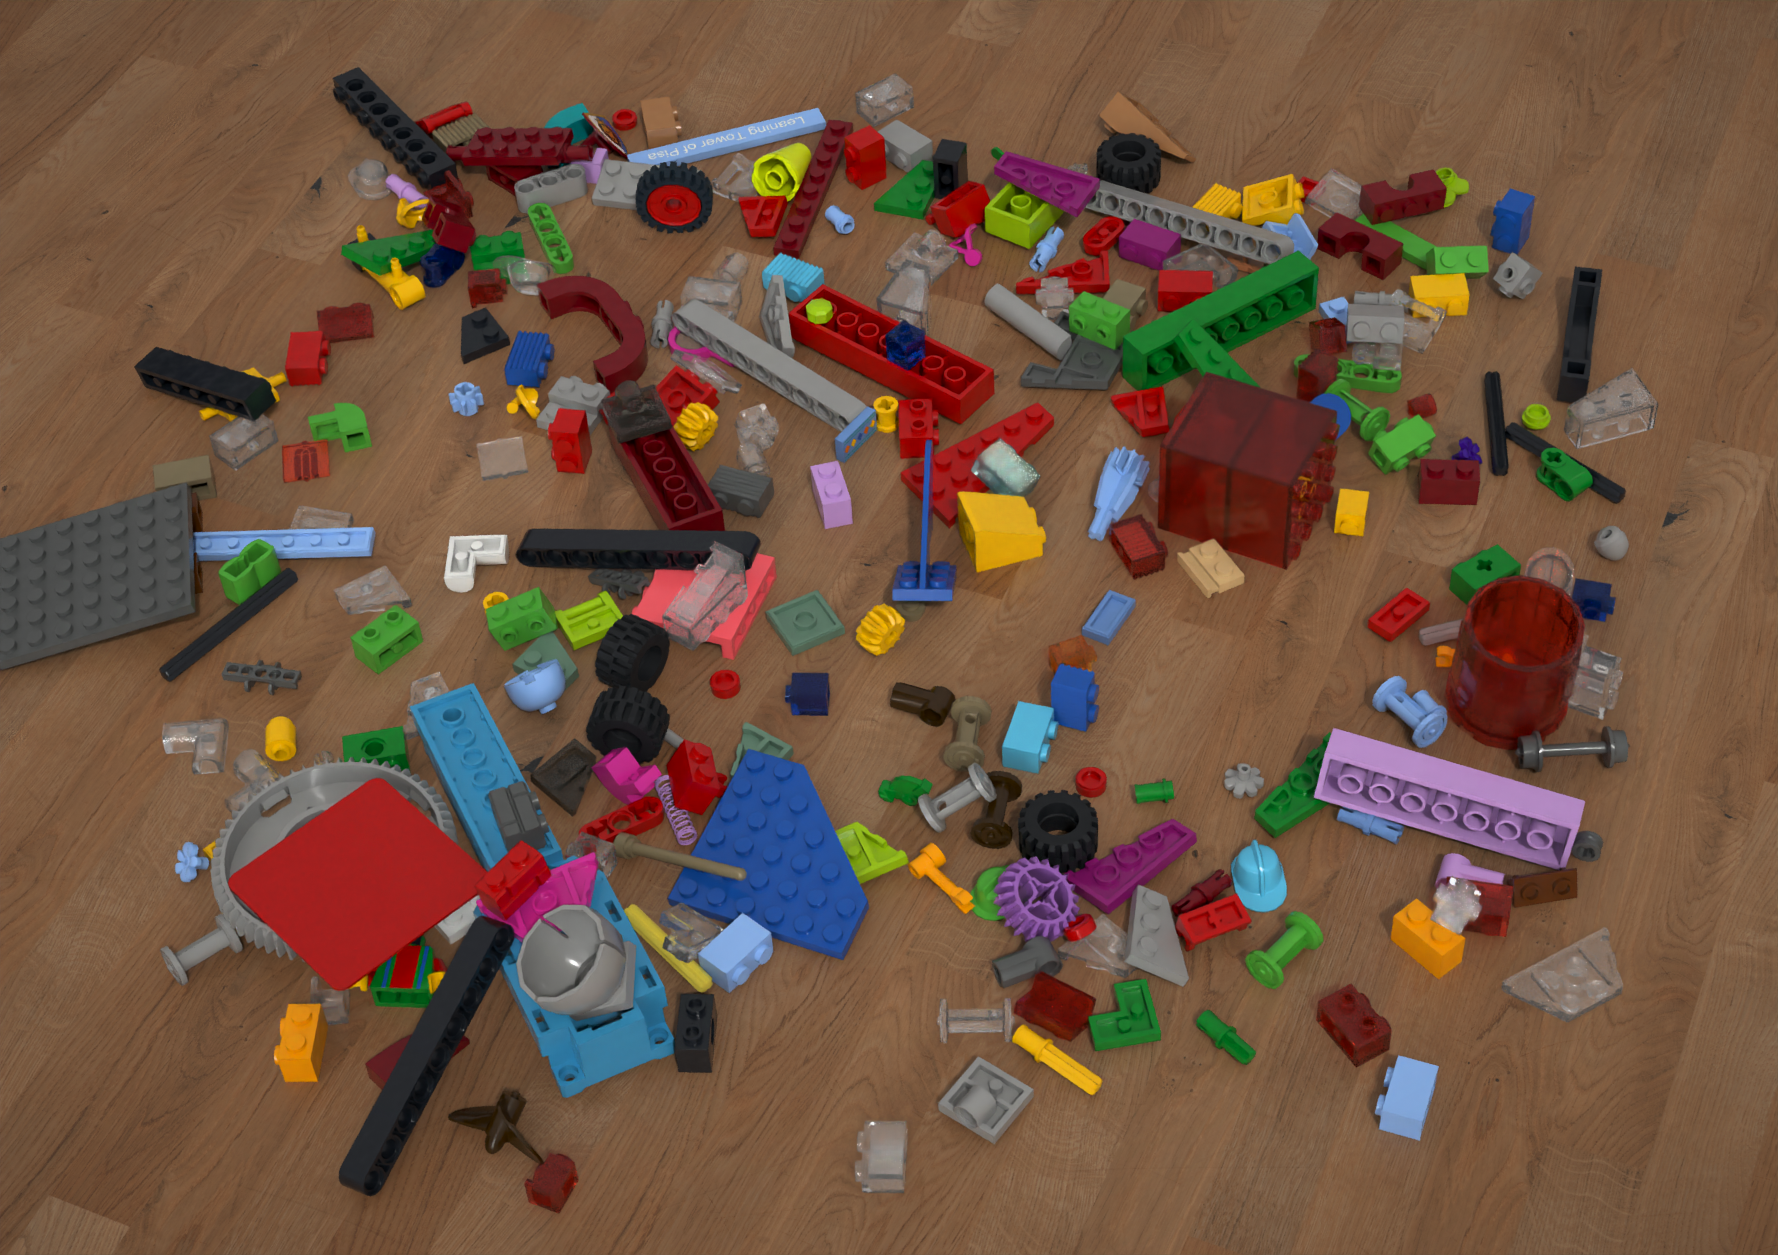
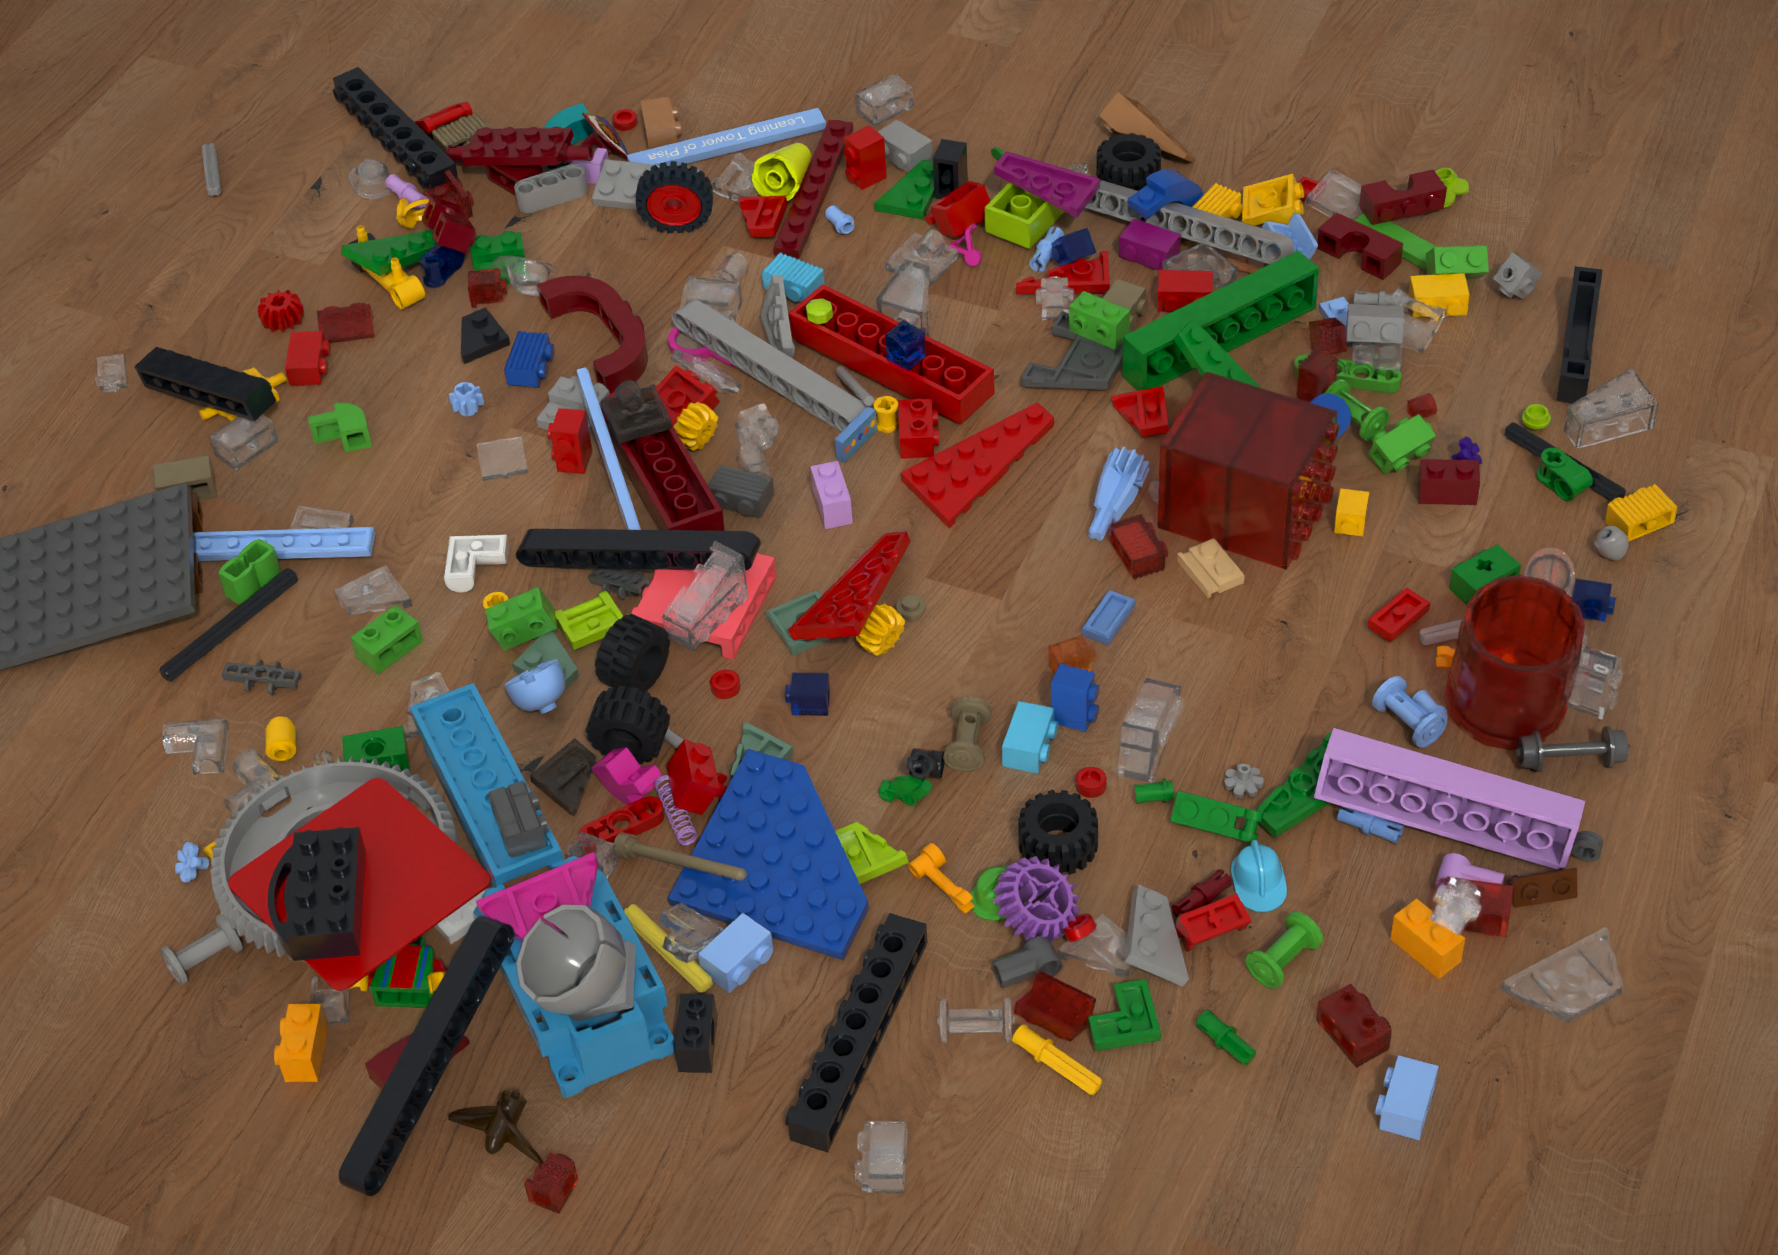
clear red piece [282,439,330,483] -> none
red brick [474,840,552,921] -> none
yellow piece [506,384,540,419] -> none
bright green beam [528,203,574,274] -> none
light grey pin [650,300,674,348] -> none
dark brown piece [890,682,956,727] -> none
blue piece [892,440,957,601] -> none
light grey hose [918,763,997,833] -> none
light grey plate [938,1056,1034,1144] -> none
yellow slope [957,491,1046,572] -> none
dark brown hose [970,771,1023,849] -> none
clear light blue brick [971,438,1041,498] -> none
light grey brick [984,283,1072,361] -> none
magenta wing [1062,819,1197,915] -> none
red plate [1083,216,1124,256] -> none
black axle [1484,371,1509,476] -> none
blue brick [1490,188,1535,255] -> none
none -> clear bracket [95,354,128,393]
none -> light grey axle [202,143,221,197]
none -> red gear [257,289,304,332]
none -> black piece [268,827,366,961]
none -> light blue tile [577,367,641,530]
none -> black brick [785,913,928,1153]
none -> red wing [788,531,911,641]
none -> light grey bar [835,366,874,406]
none -> black piece [906,748,945,779]
none -> clear blue brick [1051,228,1097,266]
none -> clear wedge [1117,678,1185,783]
none -> blue arch [1128,169,1203,222]
none -> green plate [1170,791,1264,843]
none -> yellow brick [1605,484,1678,542]

